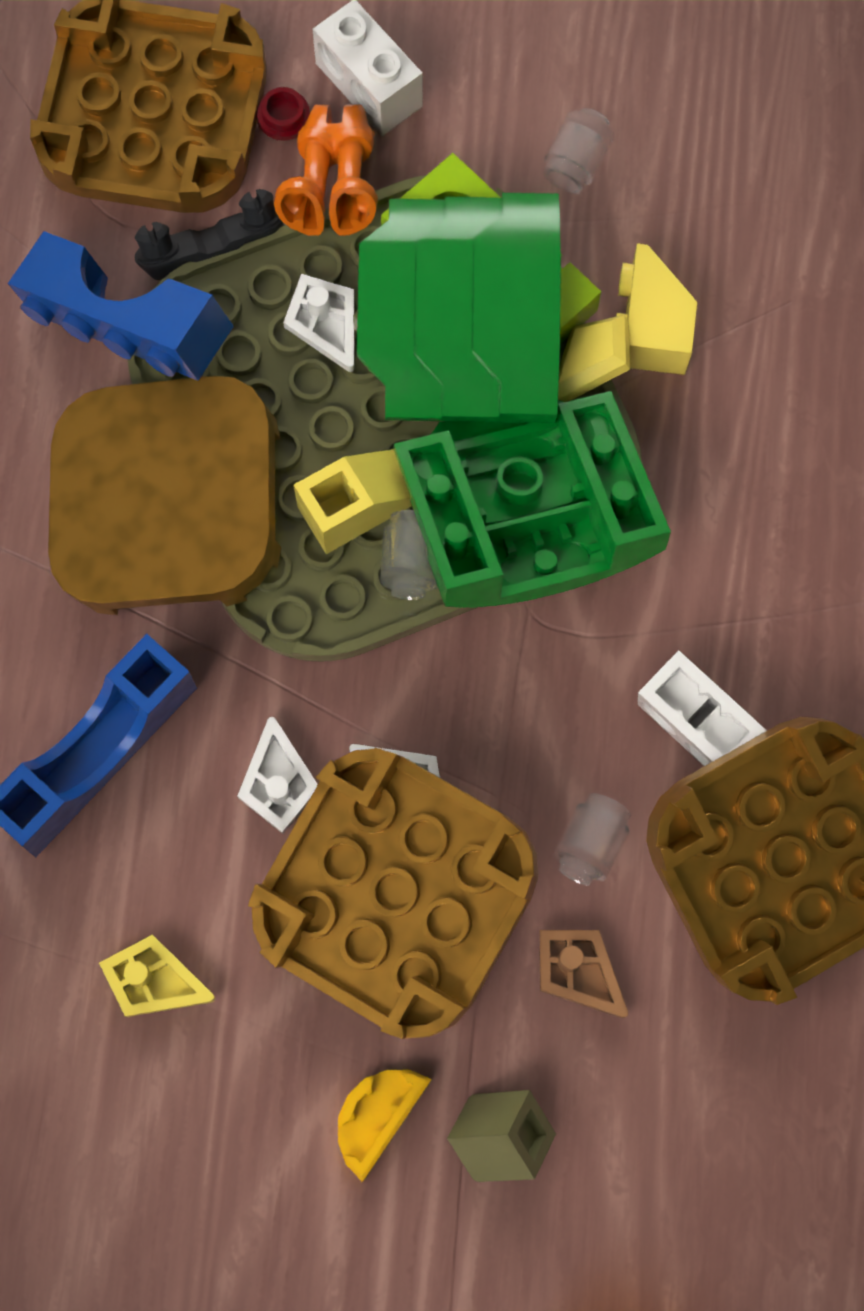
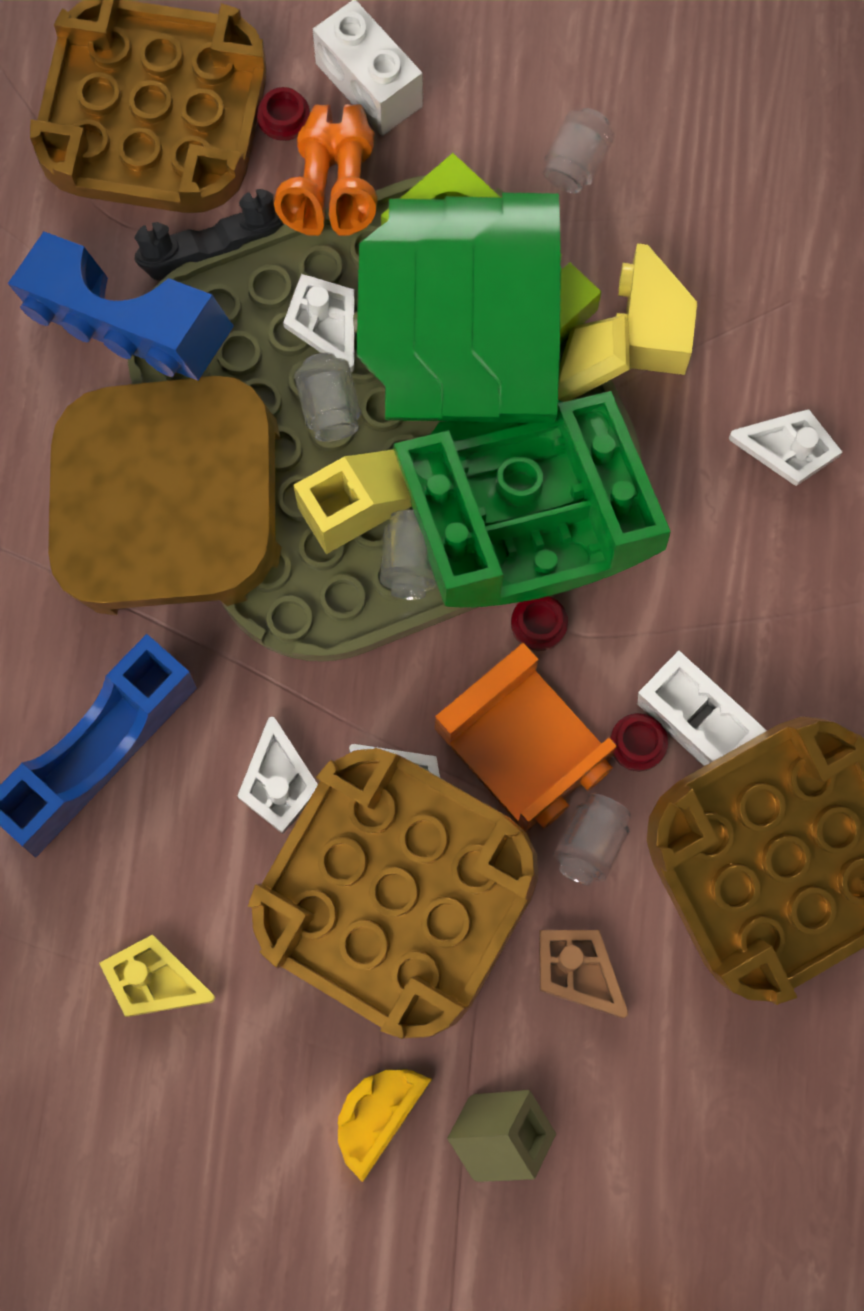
none -> clear brick [294,352,361,442]
none -> orange panel [435,643,617,832]
none -> dark red plate [511,596,568,651]
none -> dark red plate [610,713,668,772]
none -> white piece [729,409,842,486]

